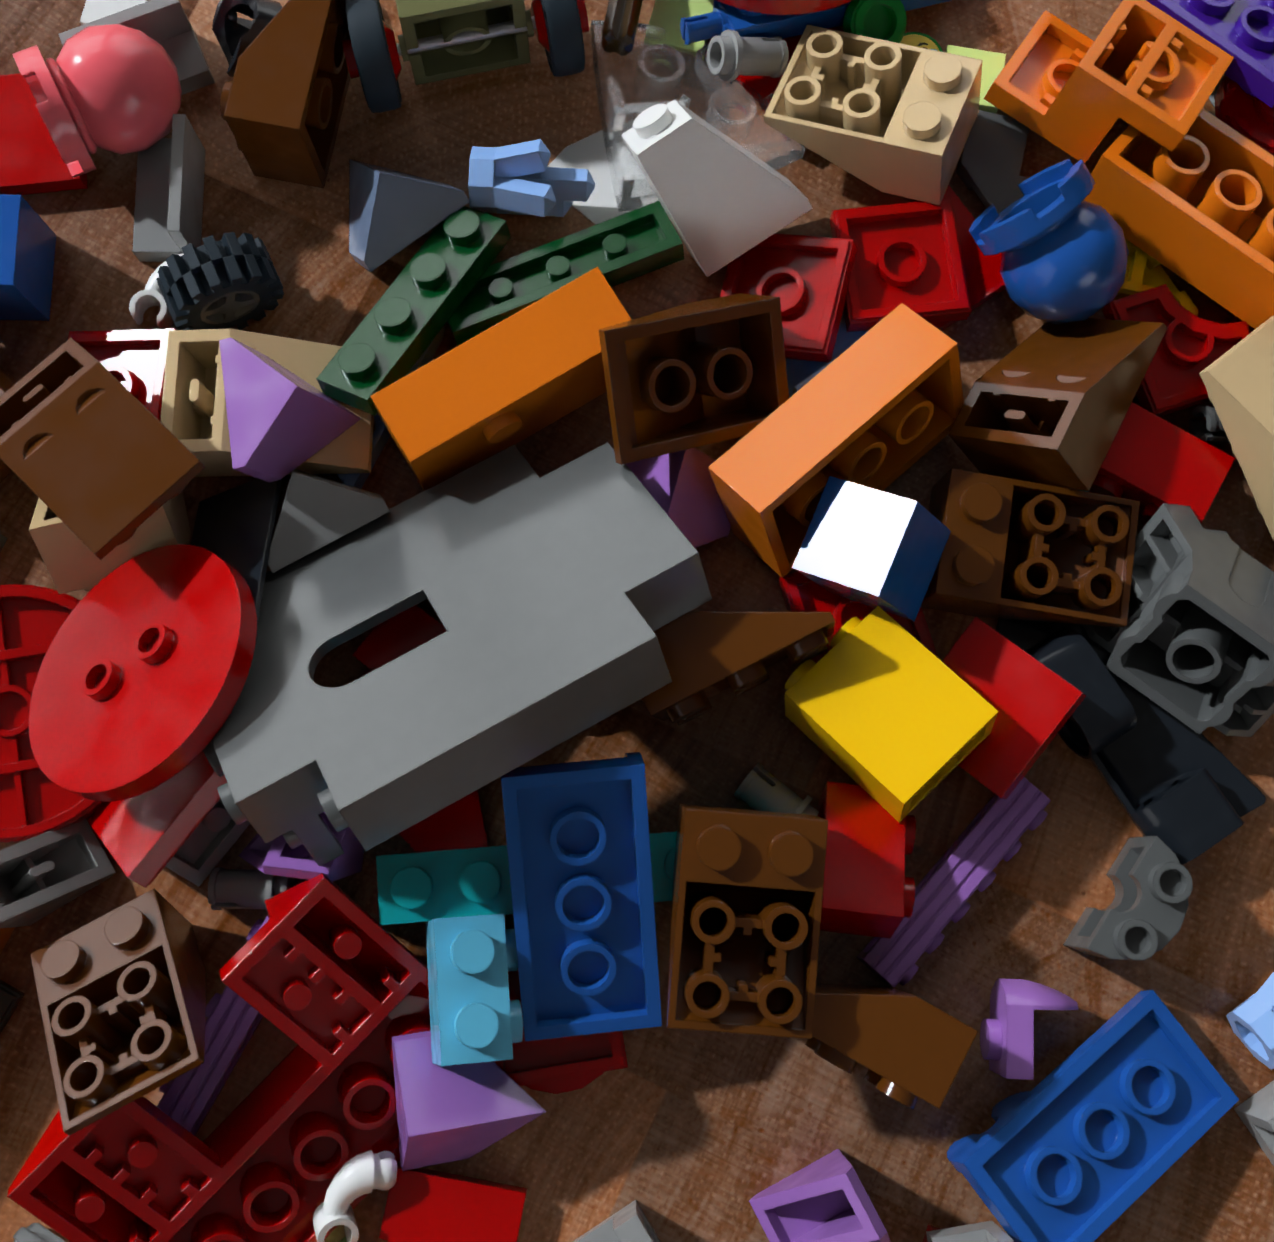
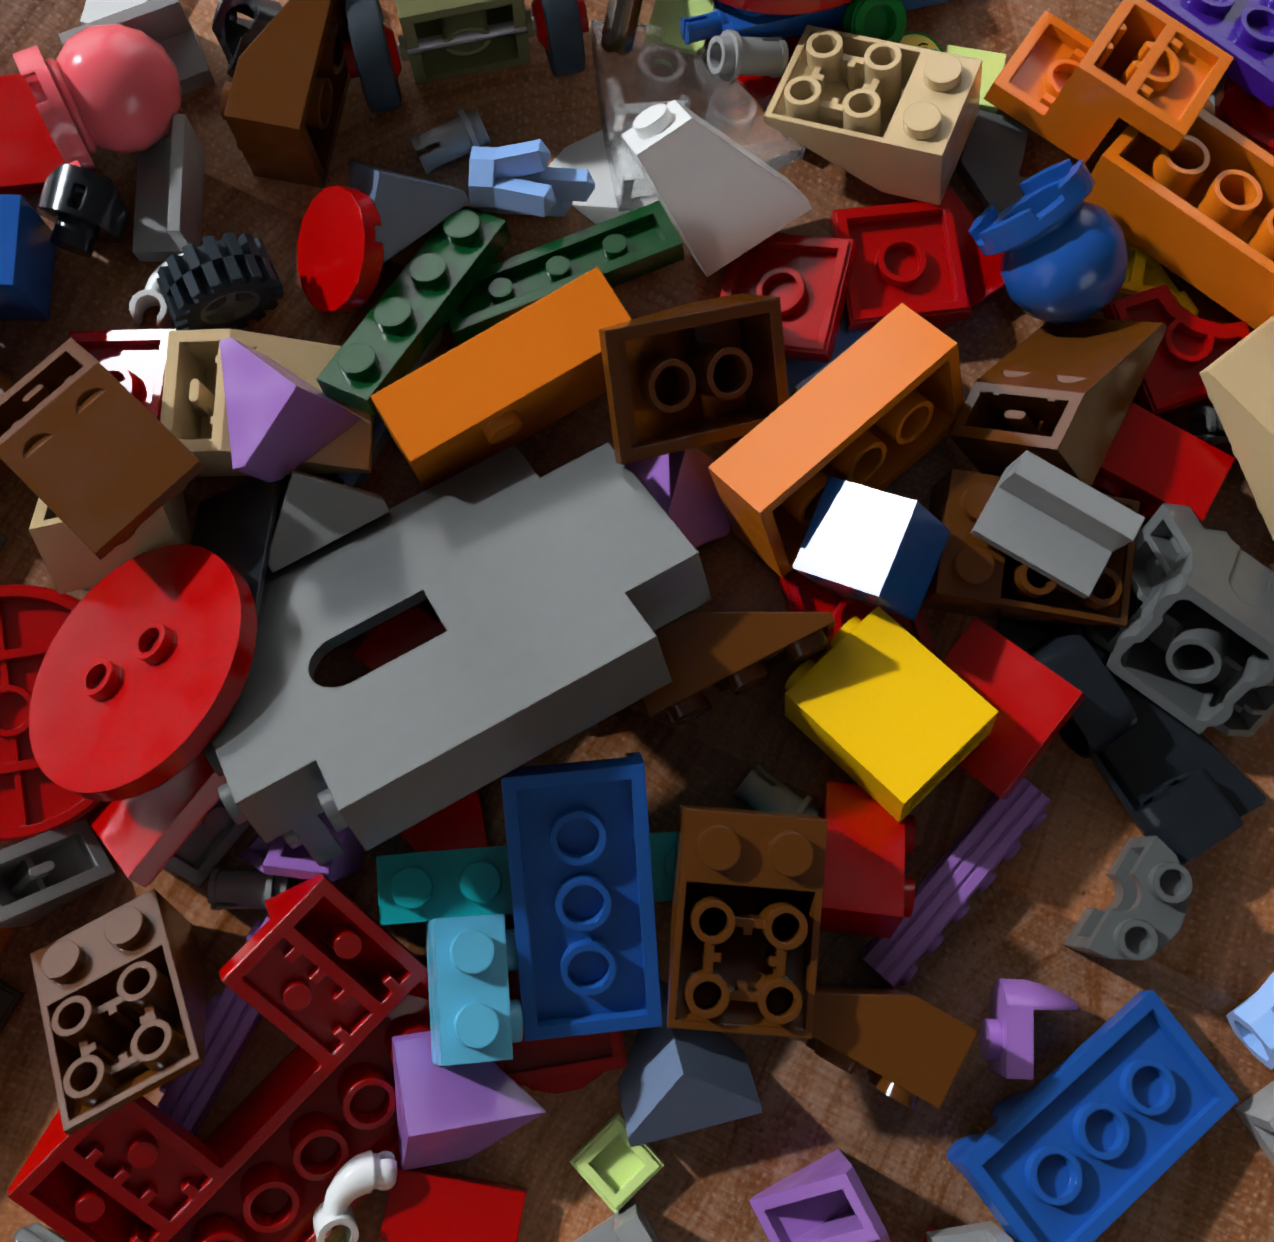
none -> black piece [36,163,129,257]
none -> red tile [297,185,384,314]
none -> light grey pin [409,108,491,174]
none -> yellowish green tile [569,1111,664,1213]
none -> sand blue slope [618,978,763,1147]
none -> light grey panel [970,450,1145,599]

